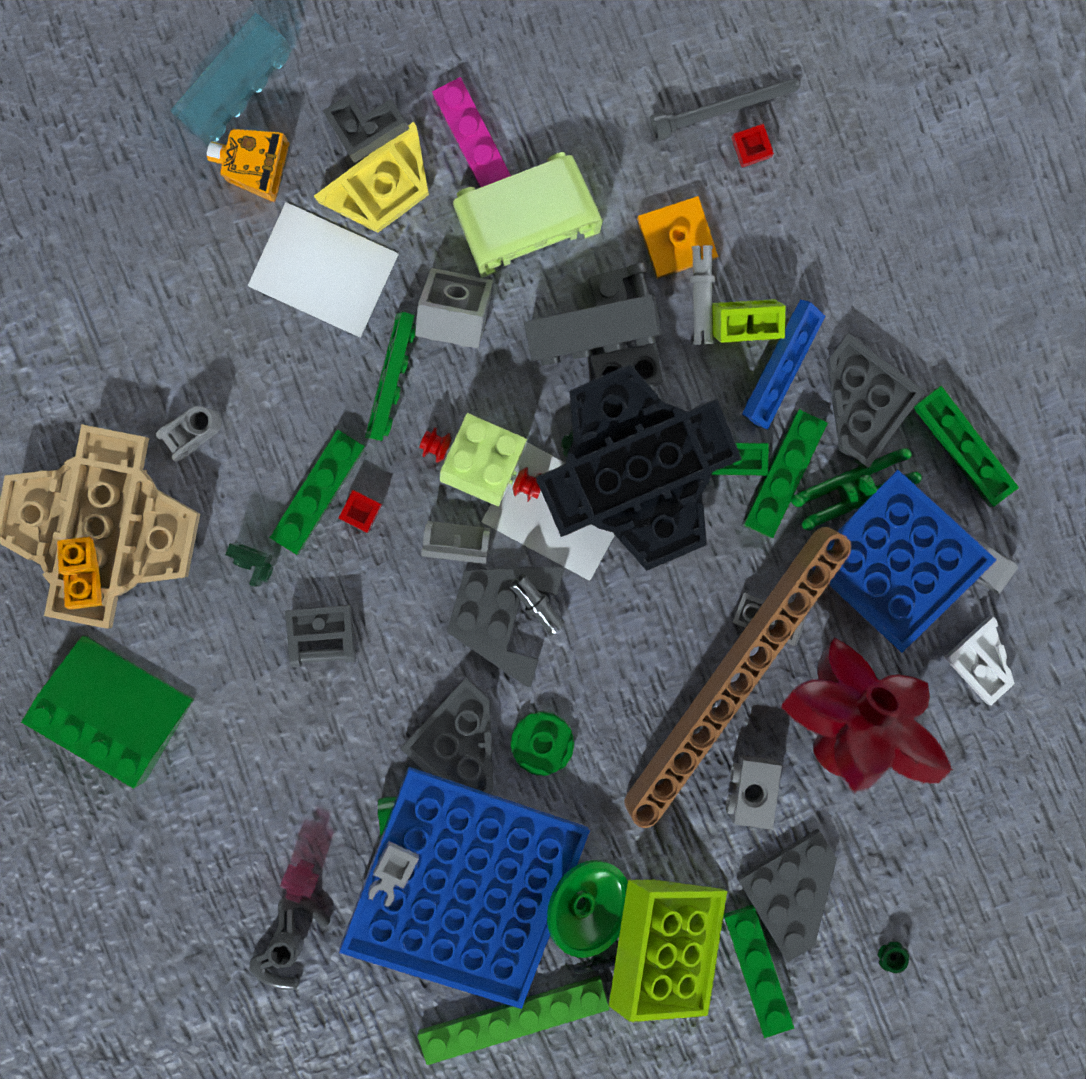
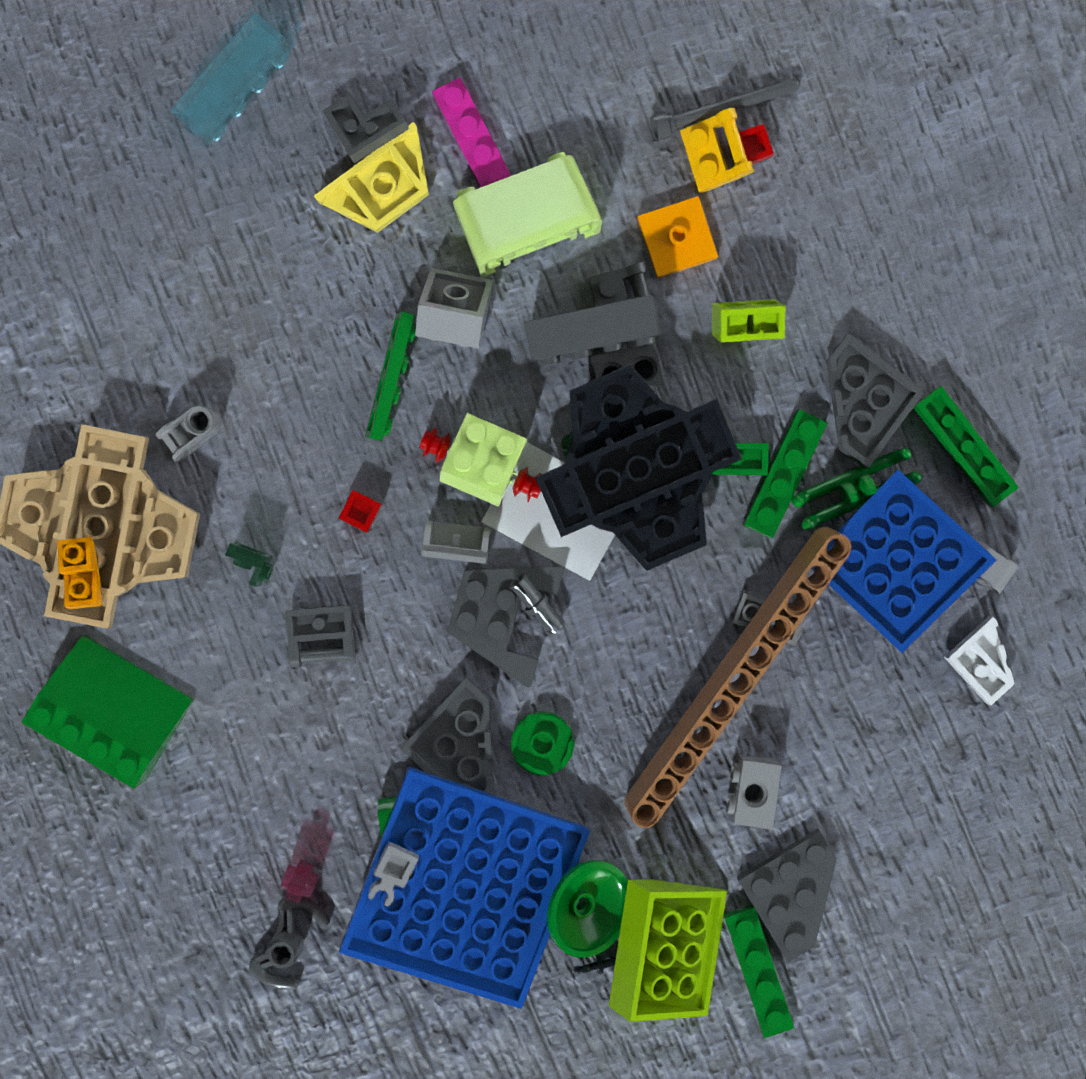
light orange torso [207,129,290,202] -> none
white sticker [248,202,399,338] -> none
green plate [269,429,366,555] -> none
bright green plate [417,975,610,1065] -> none
light grey pin [690,245,715,345] -> none
blue plate [742,299,826,430] -> none
dark red plant [780,637,953,793] -> none
dark green plate [877,941,909,973] -> none
none -> yellow plate [680,108,754,193]

